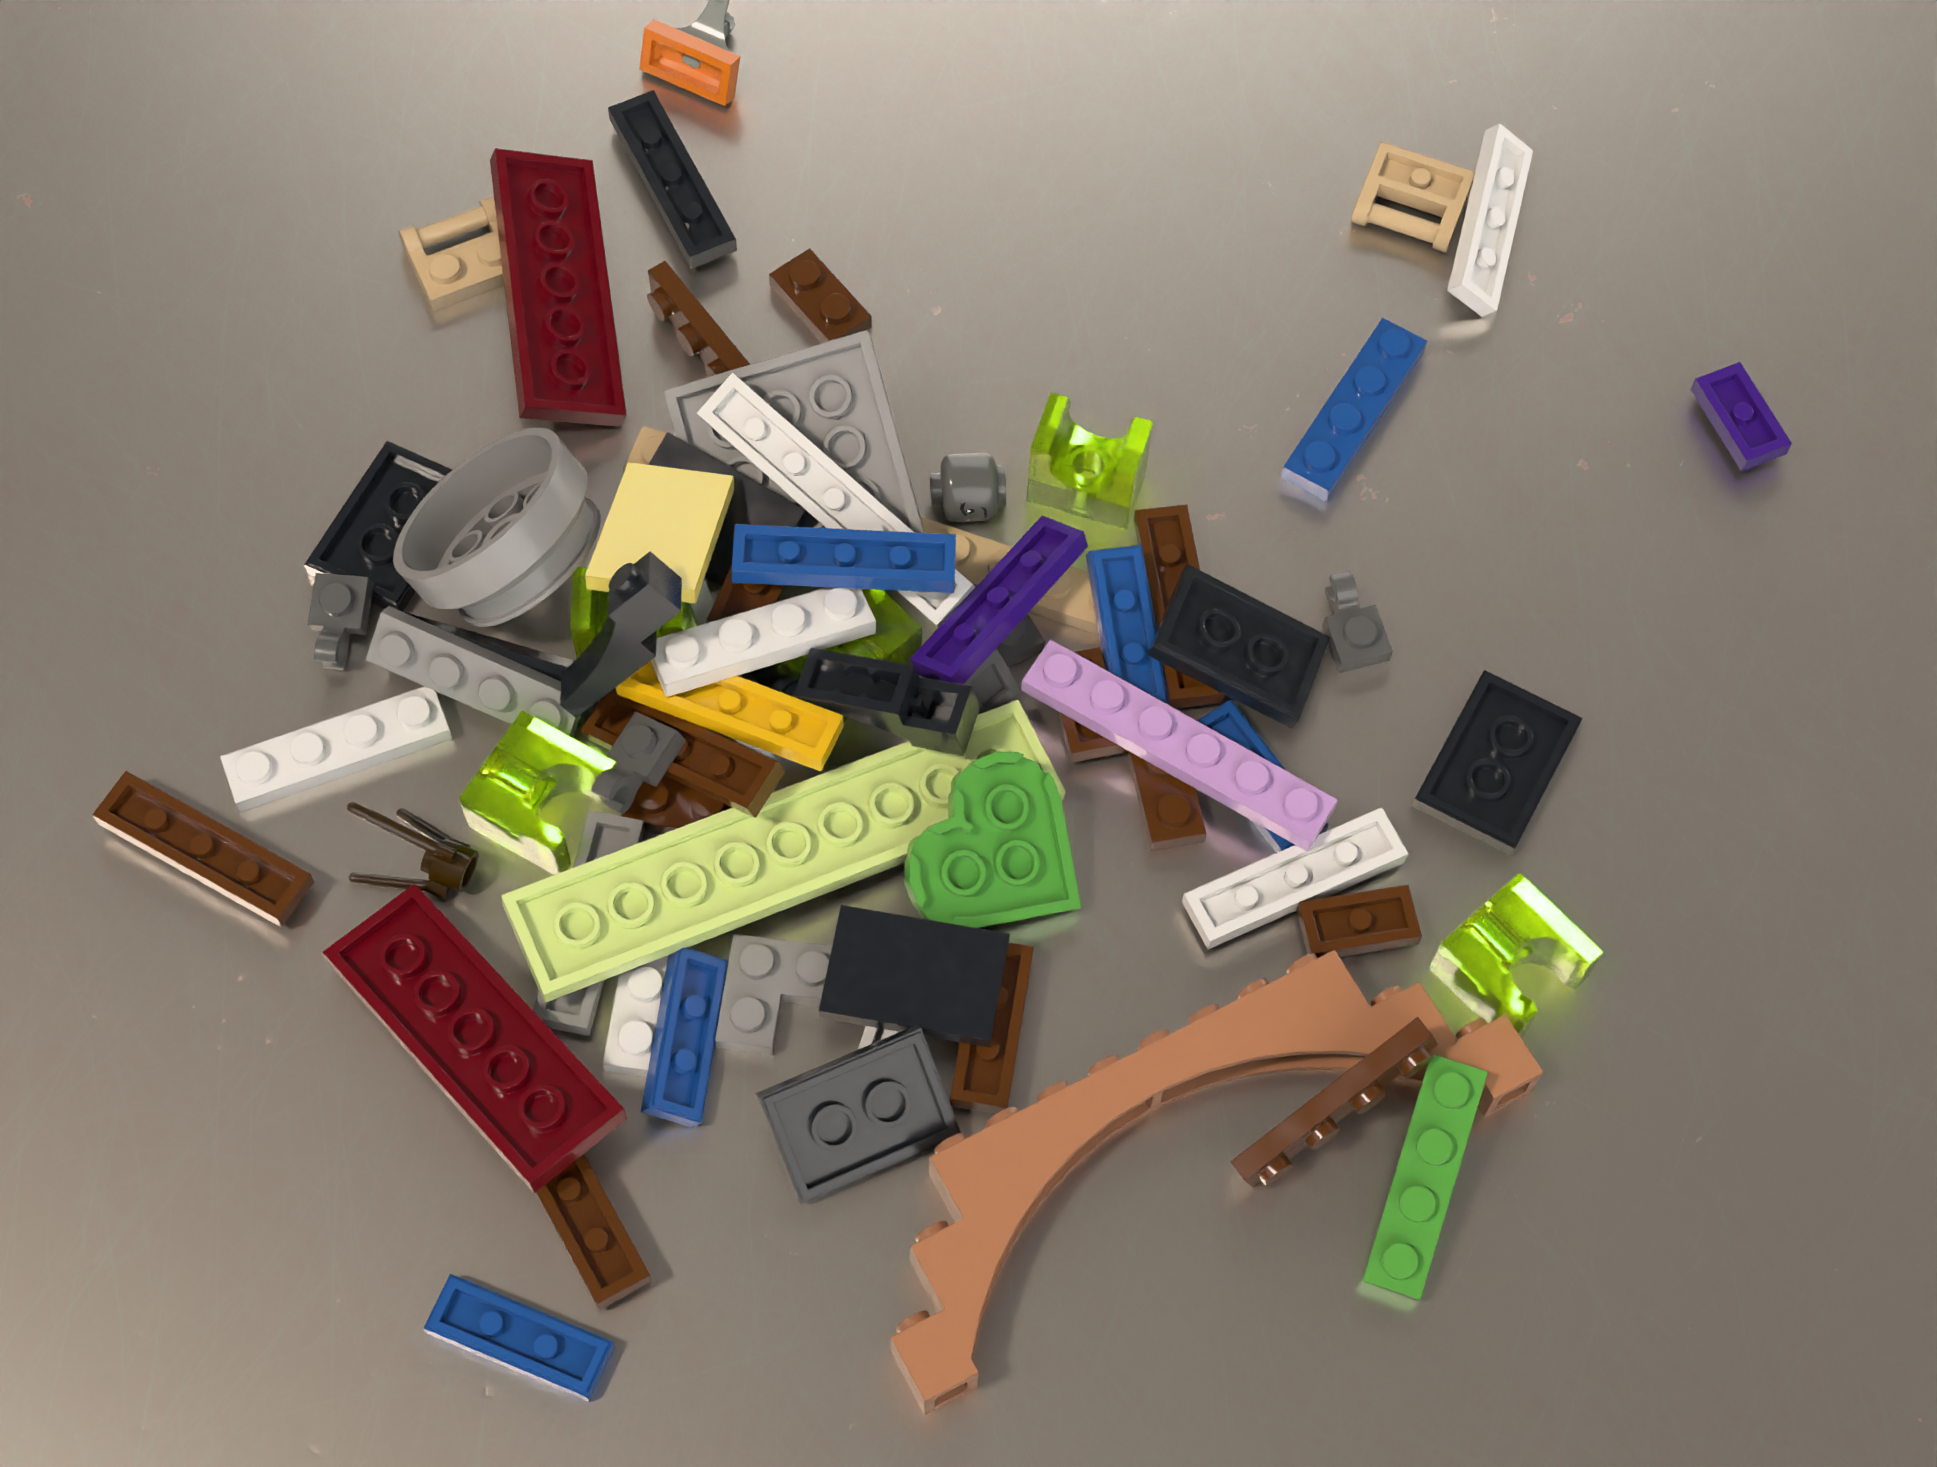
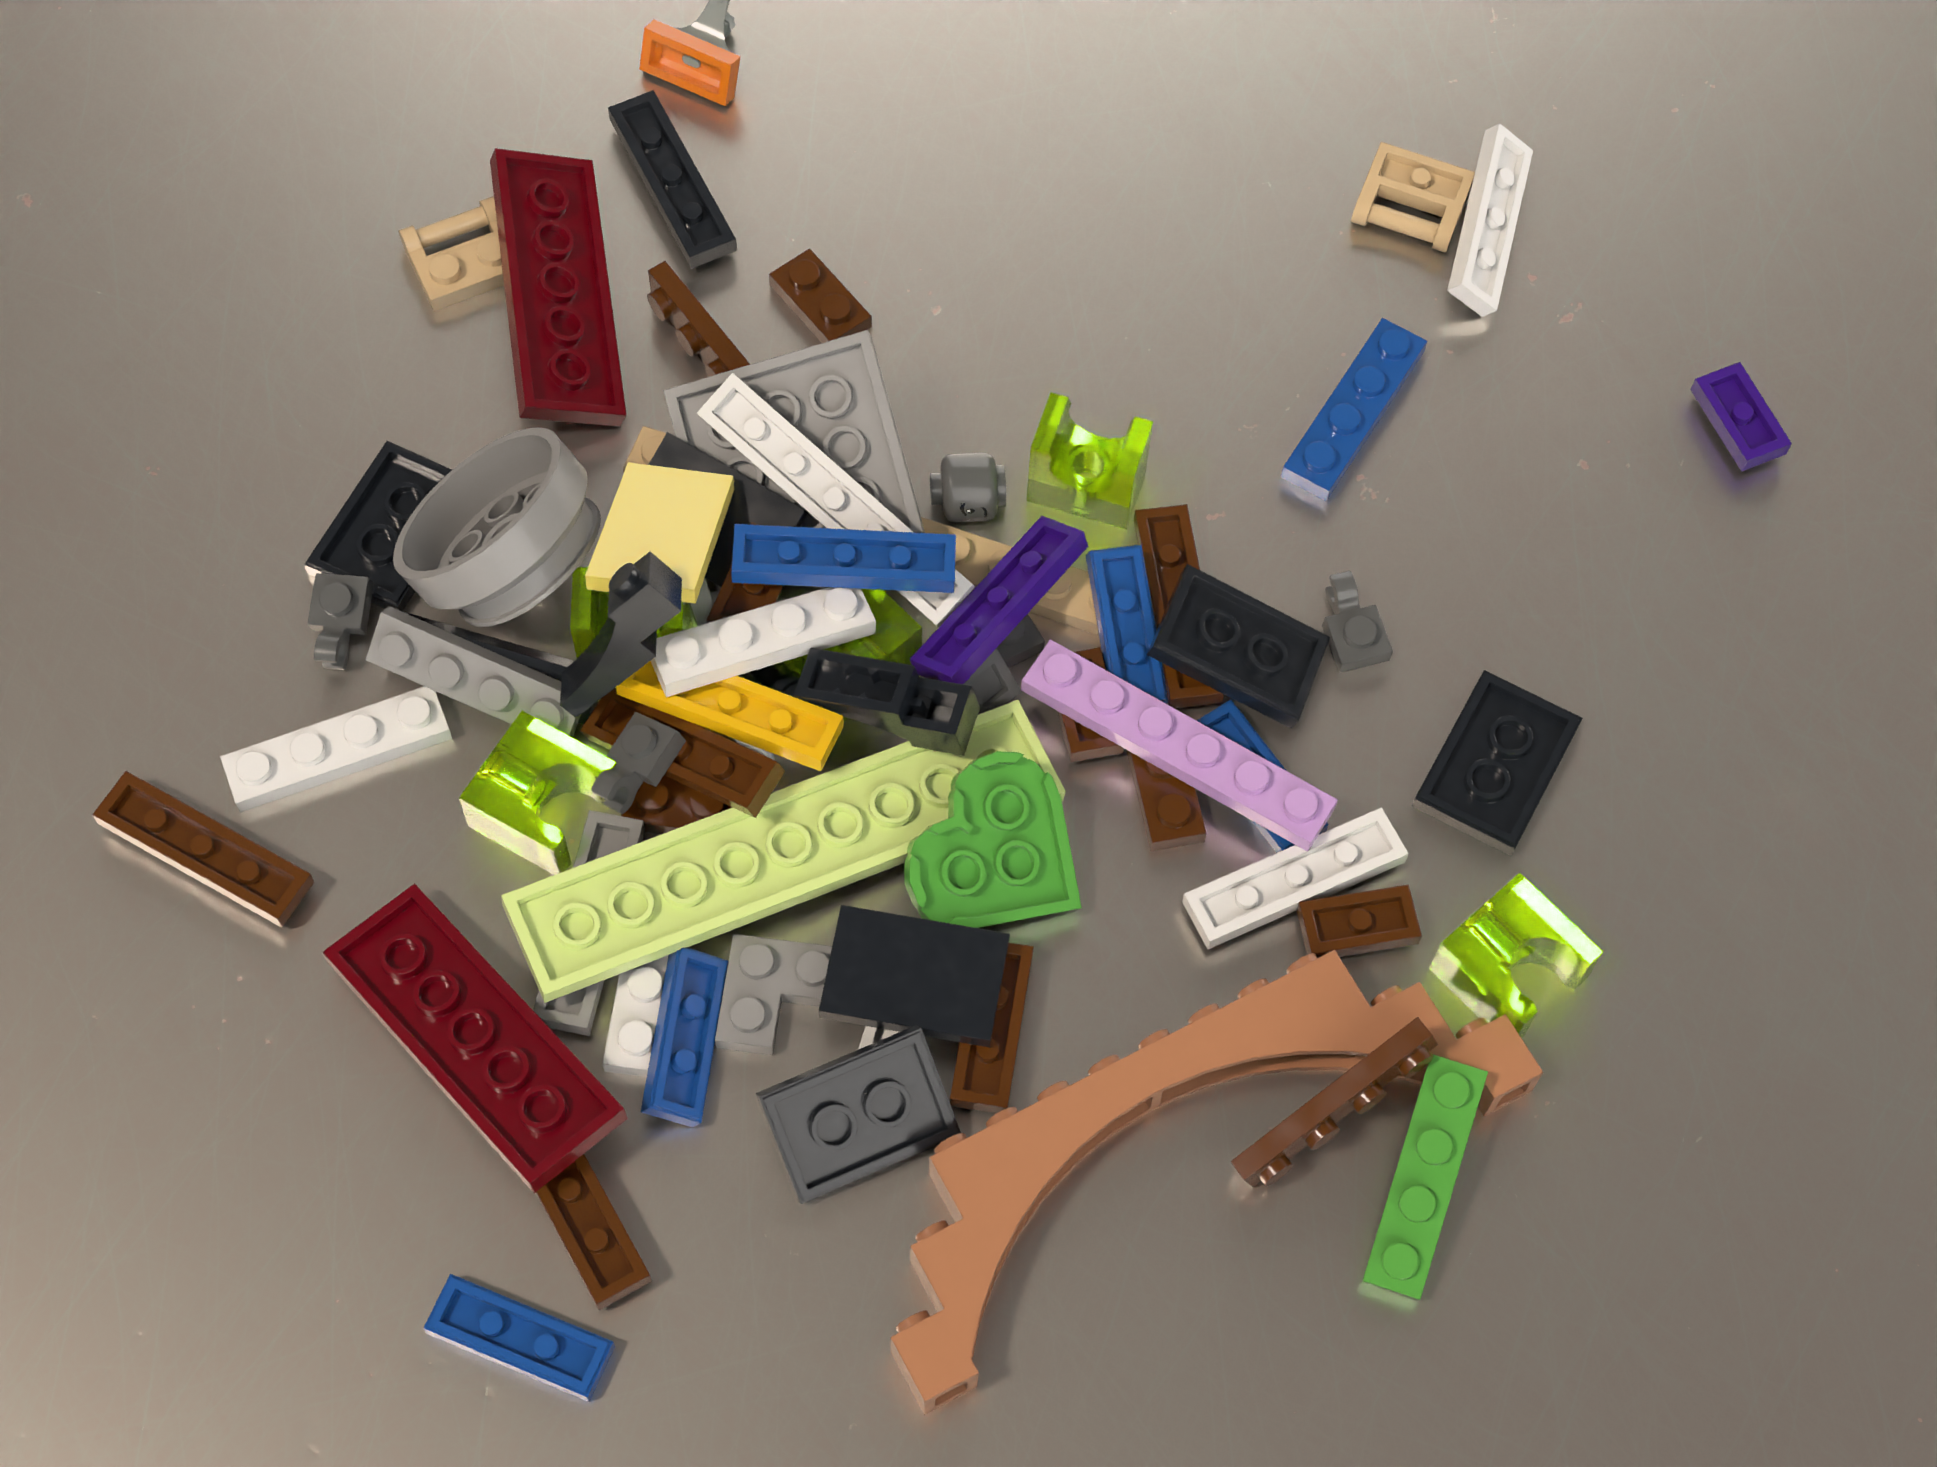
dark brown plant [347,802,479,899] -> none

